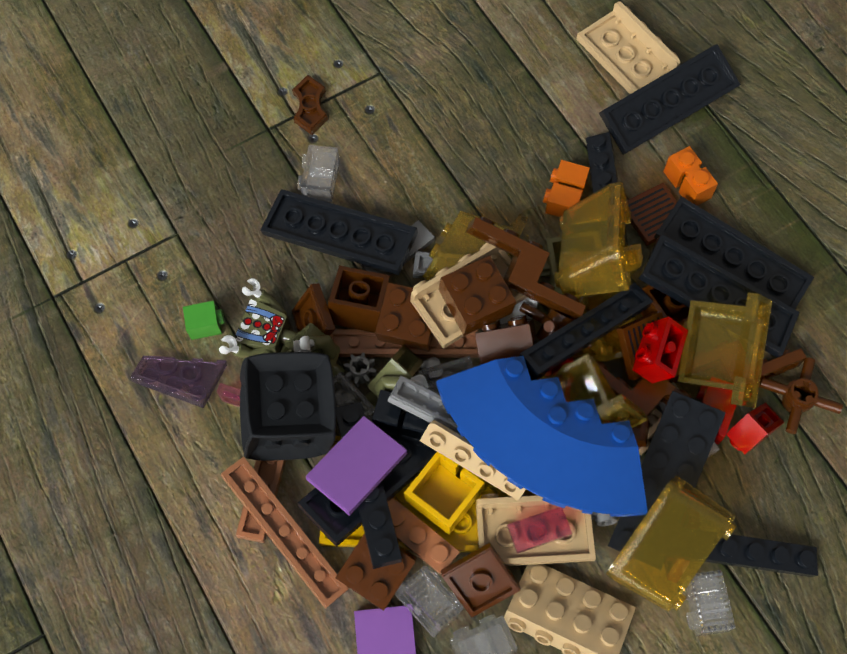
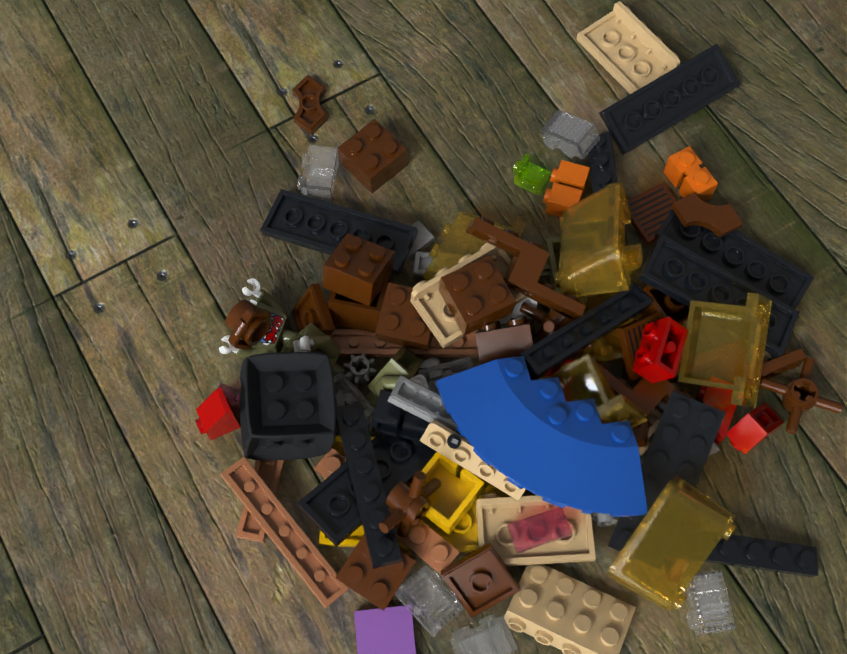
clear purple wing [131,356,227,408] -> none
bright green brick [183,301,225,340] -> none
medium lavender tile [306,416,407,516] -> none
none -> red slope [195,387,241,440]
none -> reddish brown piece [225,299,272,349]
none -> reddish brown brick [322,233,395,306]
none -> reddish brown brick [338,119,408,194]
none -> reddish brown bar [379,471,441,537]
none -> black piece [447,434,461,449]
none -> clear neon green bracket [512,153,552,196]
none -> clear brick [540,109,600,159]
none -> reddish brown tile [671,193,743,238]

